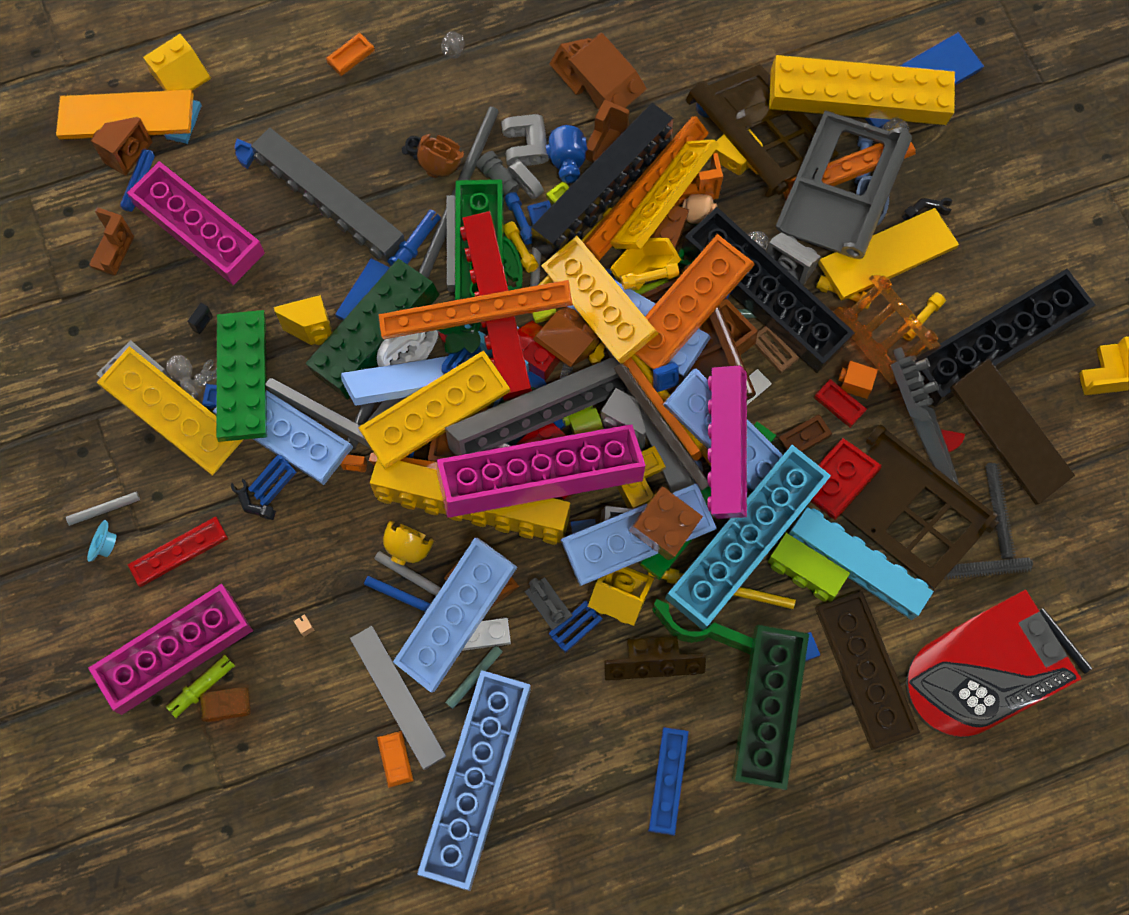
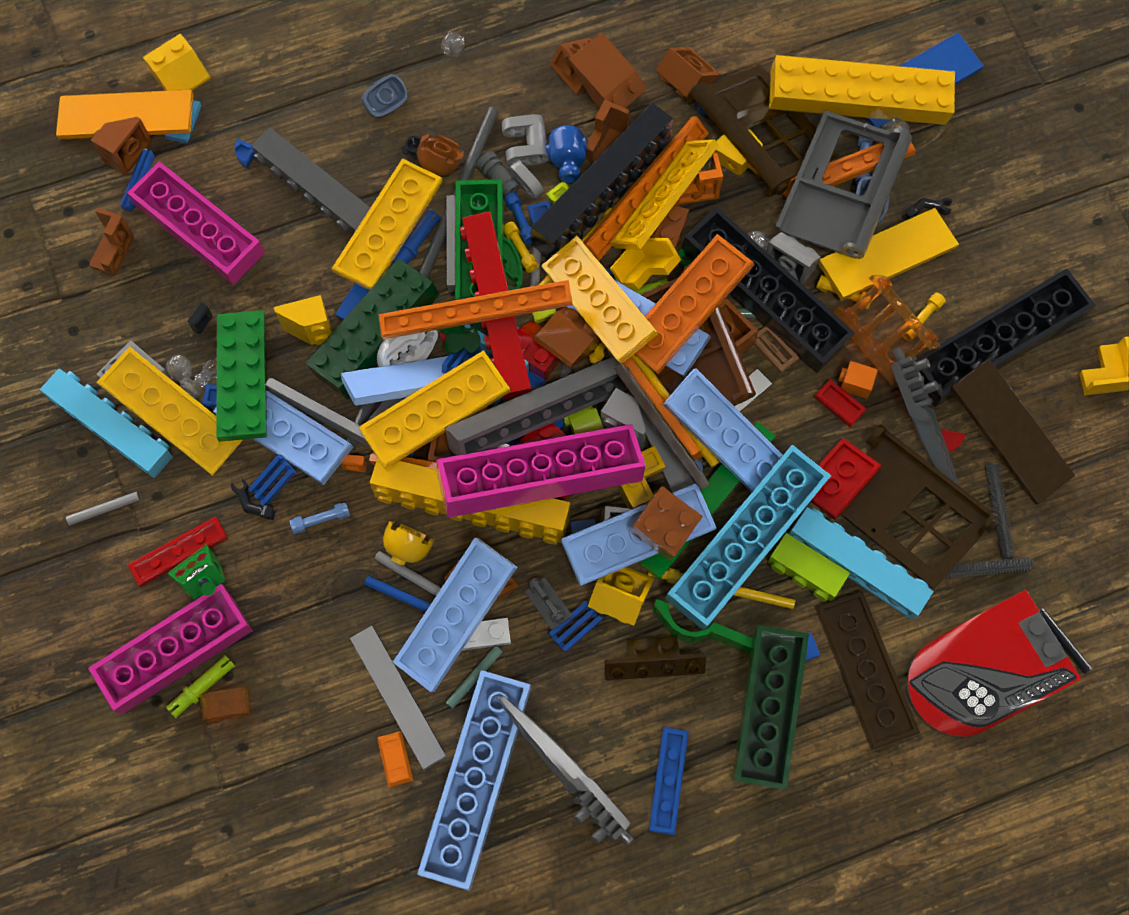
medium azure piece [87,520,116,562] -> none
light nougat piece [294,615,315,637] -> none
orange tile [326,33,375,76] -> none
yellow bar [621,263,680,290] -> none
blue tile [653,362,679,392] -> none
light nougat head [683,194,717,224] -> none
dark pink brick [708,365,747,519] -> none
reddish brown plate [778,414,832,453] -> none
none -> medium azure brick [40,368,173,478]
none -> green torso [168,544,225,601]
none -> medium blue bar [289,502,350,534]
none -> yellow tile [332,158,443,291]
none -> sand blue piece [361,74,407,117]
none -> dark grey piece [497,695,633,845]
none -> dark orange slope [656,47,721,98]

